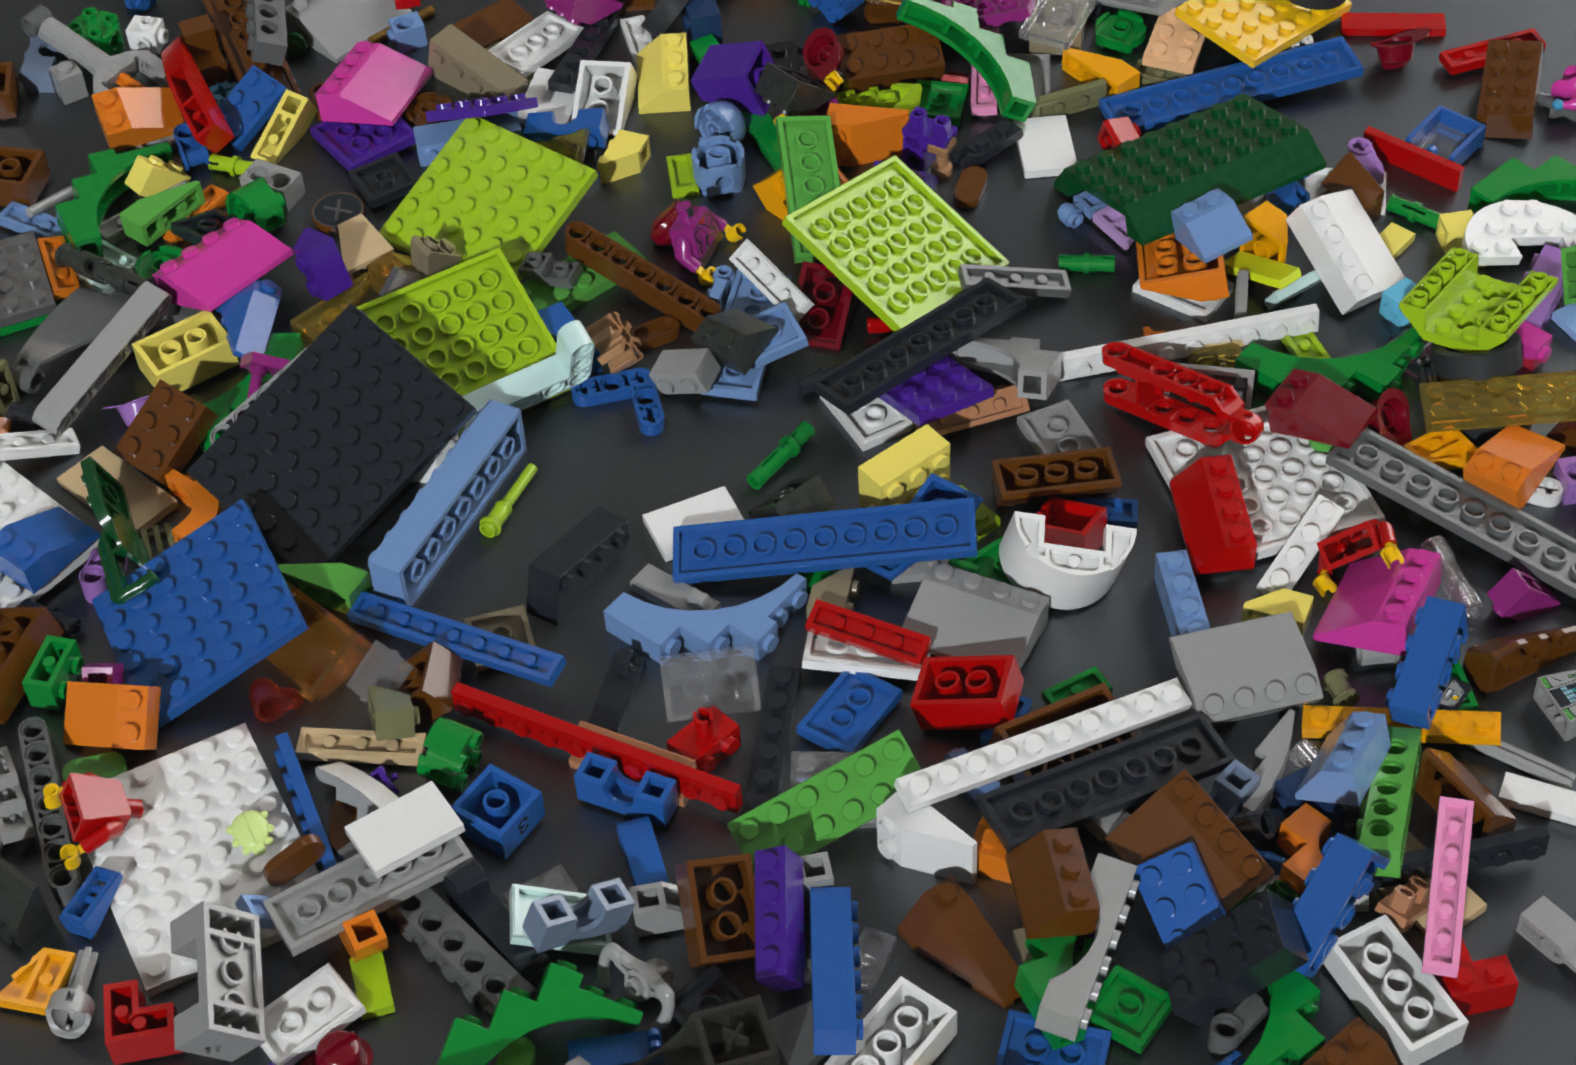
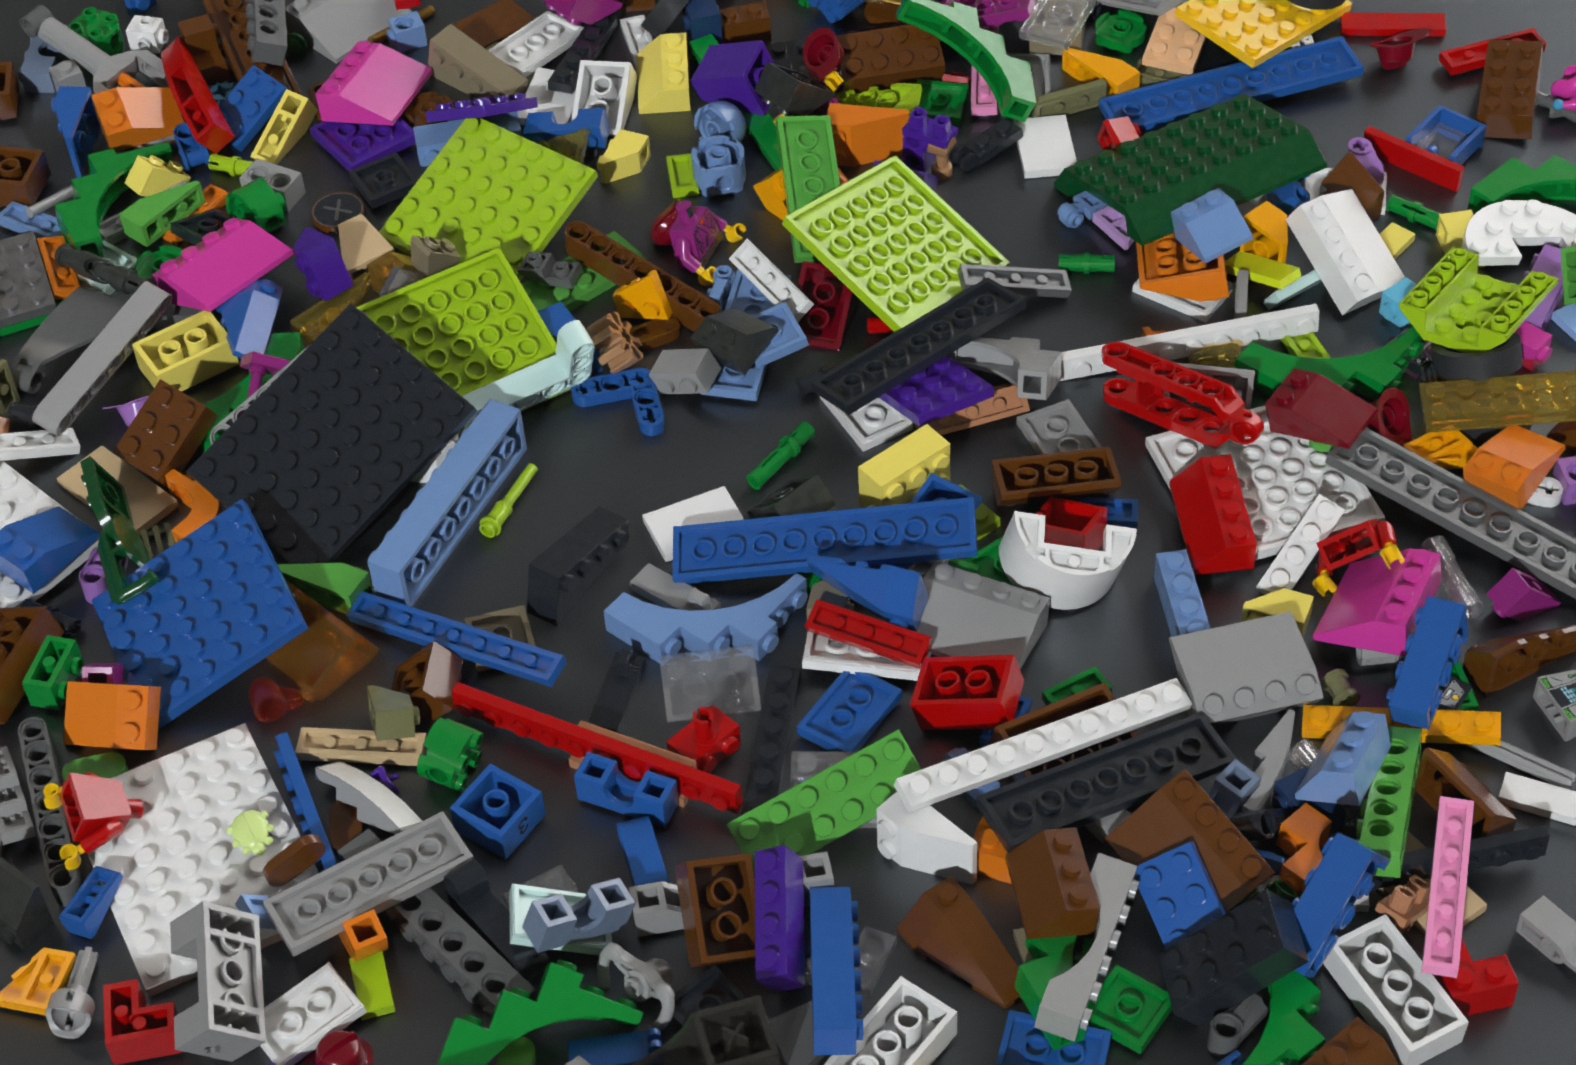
white tile [344,781,465,879] -> none
clear piece [346,640,414,703] -> none
reddish brown tile [954,166,988,209] -> none
none -> blue slope [52,86,101,178]
none -> light orange wing [612,270,673,320]
none -> reddish brown slope [719,2,772,44]
none -> blue wedge [806,554,929,631]

